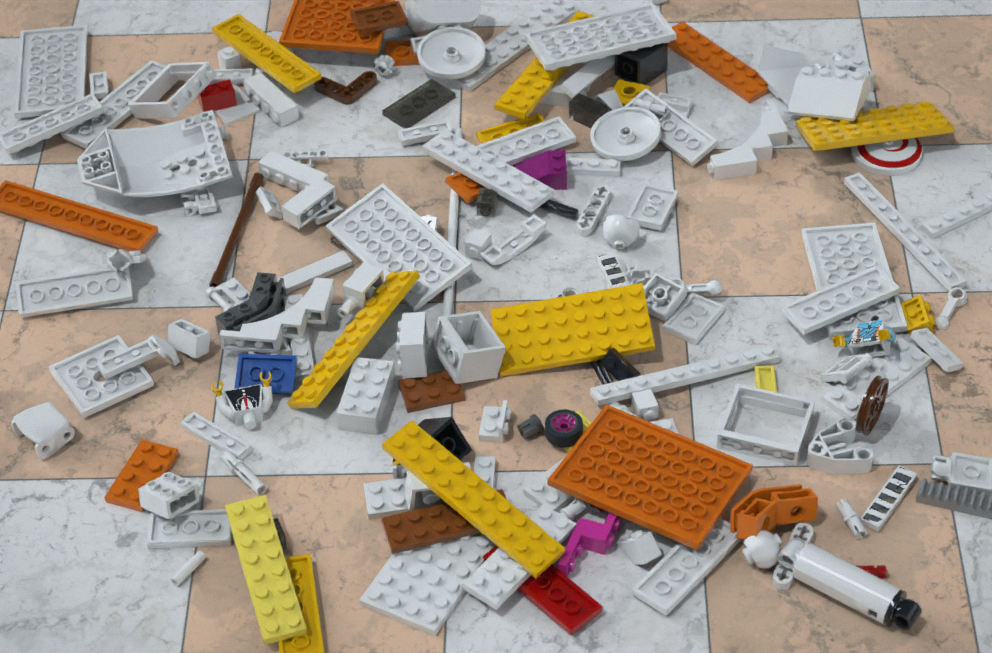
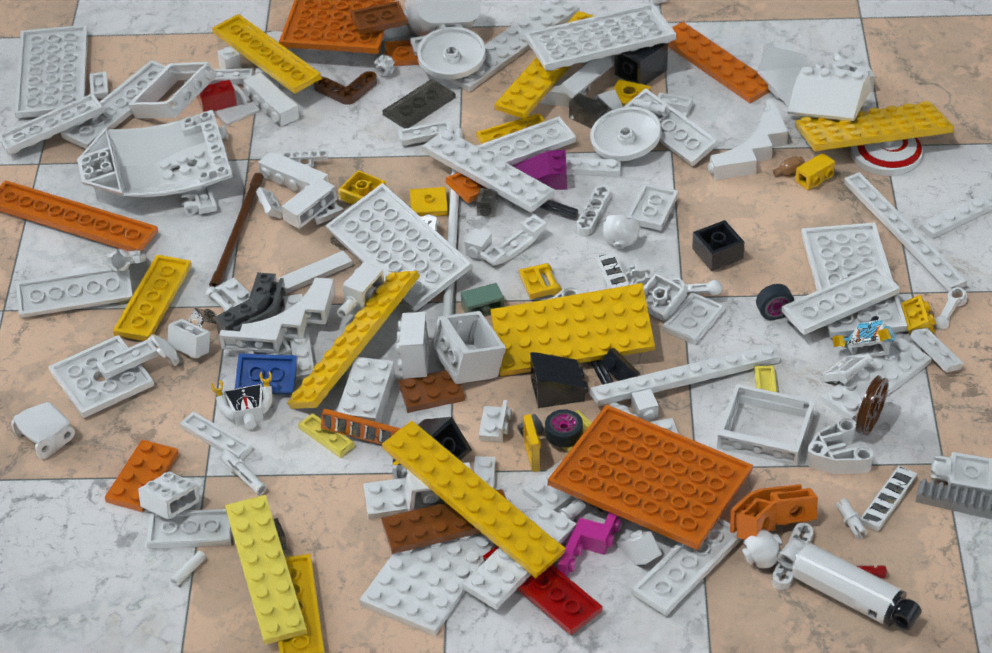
none -> yellow plate [113,255,192,341]
none -> clear smoke bracket [187,308,217,327]
none -> light yellow tile [298,413,355,458]
none -> tile [321,408,401,444]
none -> yellow brick [338,170,387,205]
none -> yellow plate [410,187,448,217]
none -> sand green brick [461,283,505,316]
none -> yellow plate [518,263,562,300]
none -> yellow plate [523,414,541,472]
none -> black slope [530,352,588,408]
none -> black brick [692,220,745,271]
none -> black wheel [756,284,795,321]
none -> medium nougat plant [773,156,805,177]
none -> yellow brick [795,153,835,190]

